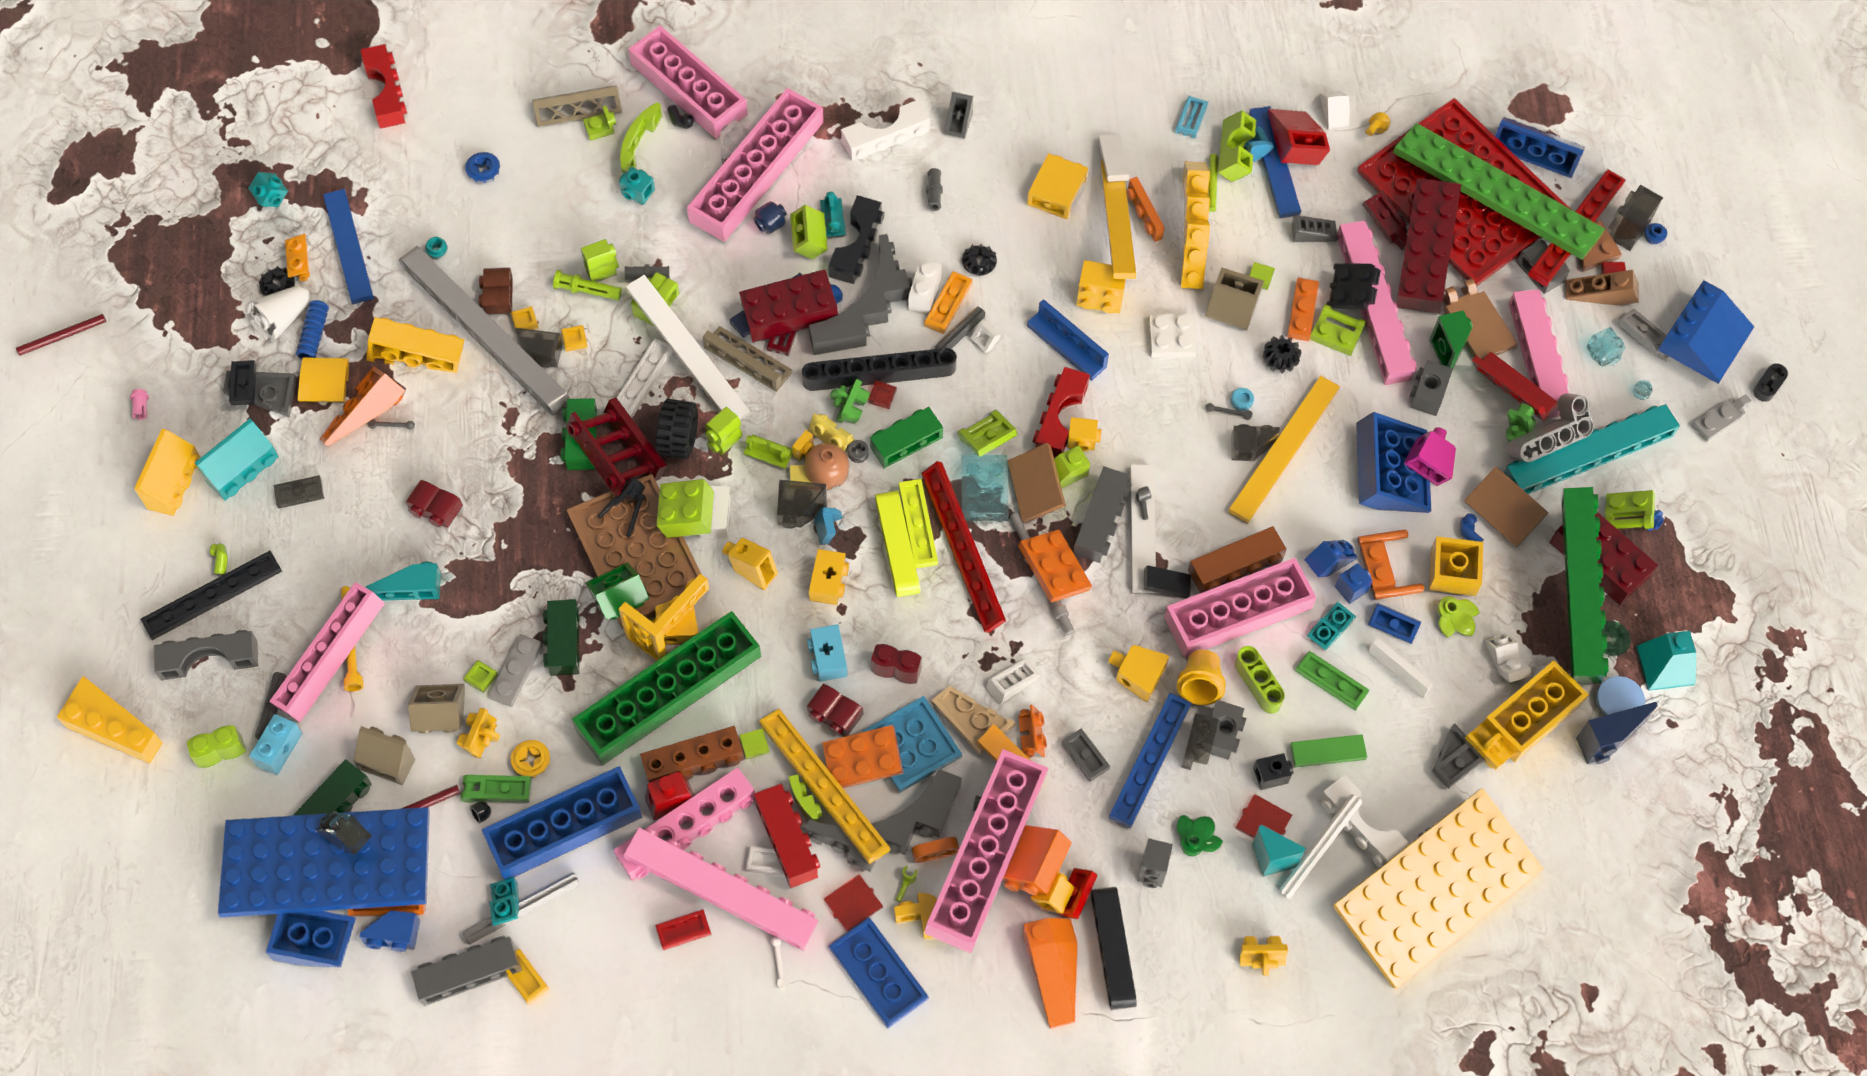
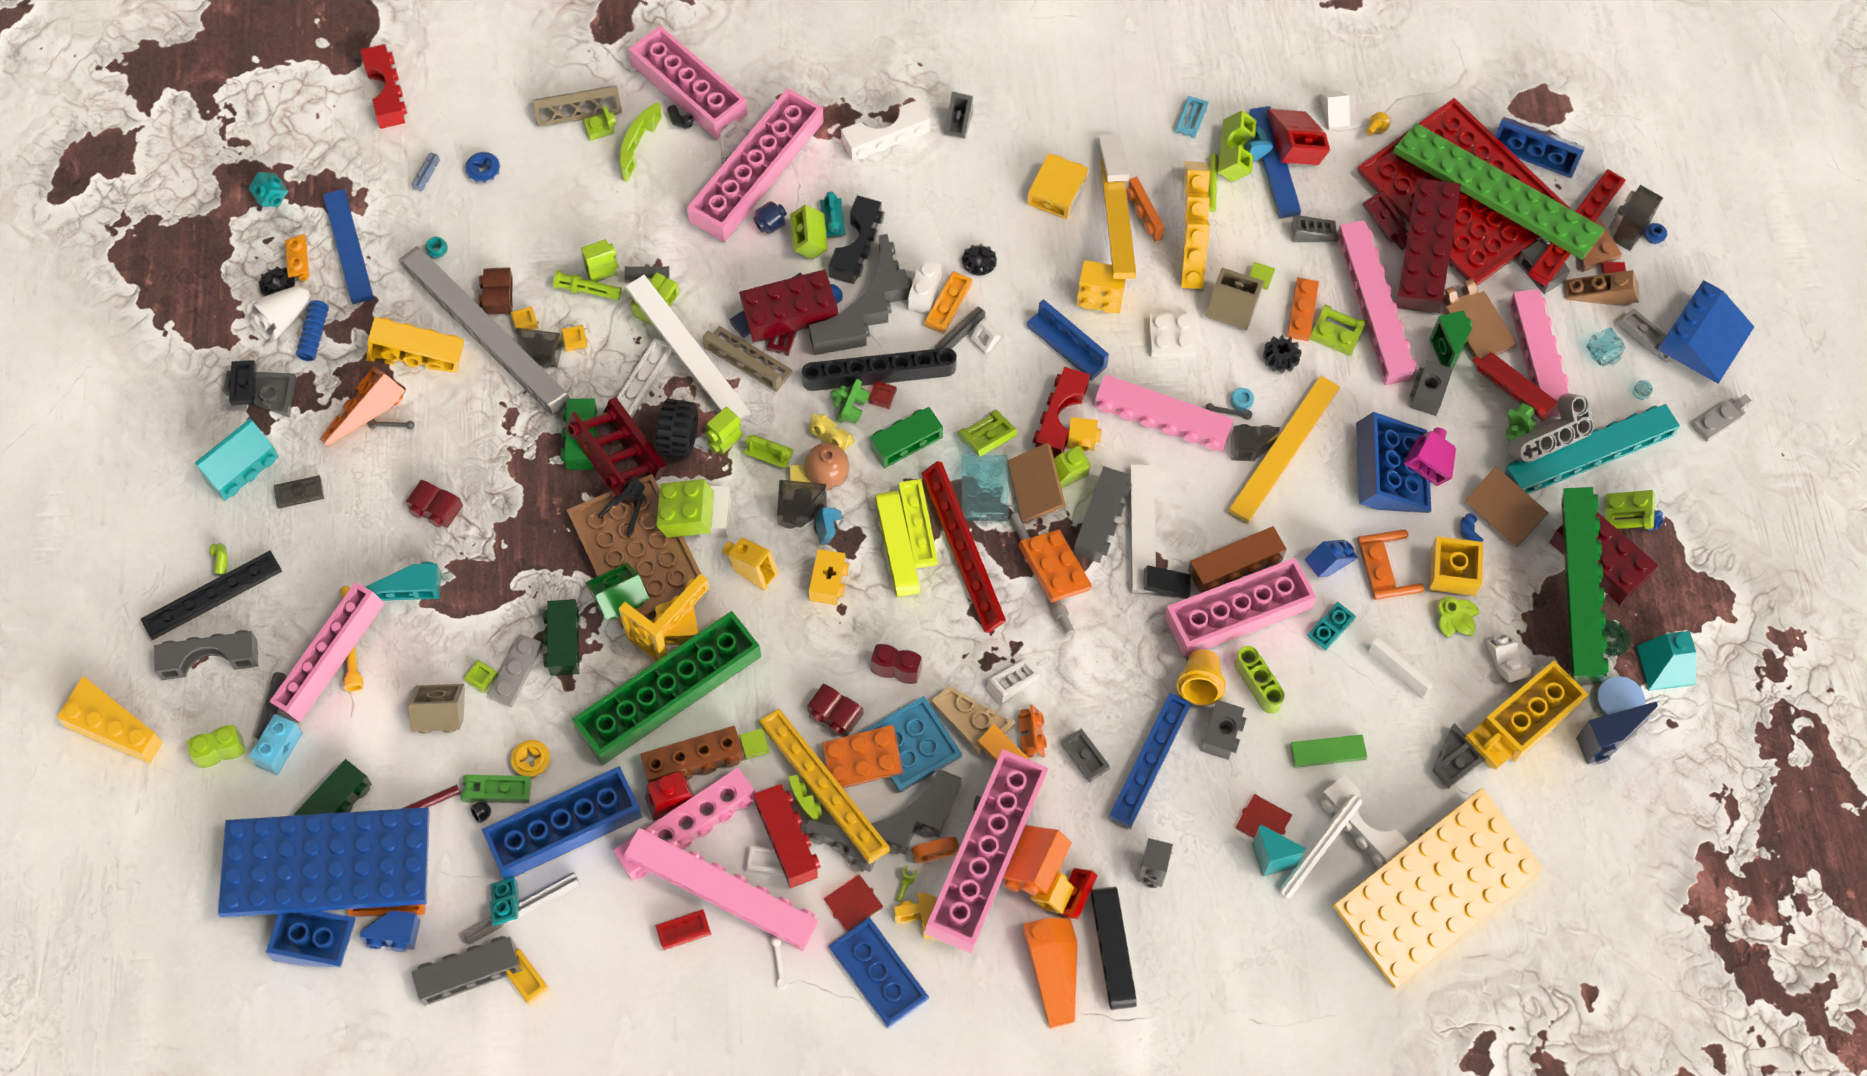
dark red bar [16,314,107,356] -> none
bright pink pin [130,389,149,420] -> none
yellow slope [134,429,201,516] -> none
yellow slope [298,358,349,403] -> none
clear smoke slope [315,811,372,855] -> none
dark tan slope [353,726,415,785] -> none
yellow hips [457,708,500,759] -> none
teal brick [619,166,655,205] -> none
yellow plate [792,430,814,461] -> none
medium azure brick [807,624,848,682] -> none
dark grey bush [848,440,869,463] -> none
dark grey pin [926,168,943,211] -> none
yellow torso [1108,645,1170,702] -> none
dark grey hand [1136,486,1151,520] -> none
green plate [1176,815,1223,856] -> none
clear smoke bracket [1181,713,1218,770] -> none
yellow hips [1239,936,1288,976] -> none
black brick [1253,753,1293,790] -> none
bright green tile [1295,651,1370,711] -> none
black plate [1326,263,1381,309] -> none
blue brick [1335,563,1373,604] -> none
blue slope [1368,603,1421,644] -> none
black beam [1753,363,1788,402] -> none
none -> sand blue axle [412,152,440,191]
none -> bright pink brick [1094,374,1234,452]

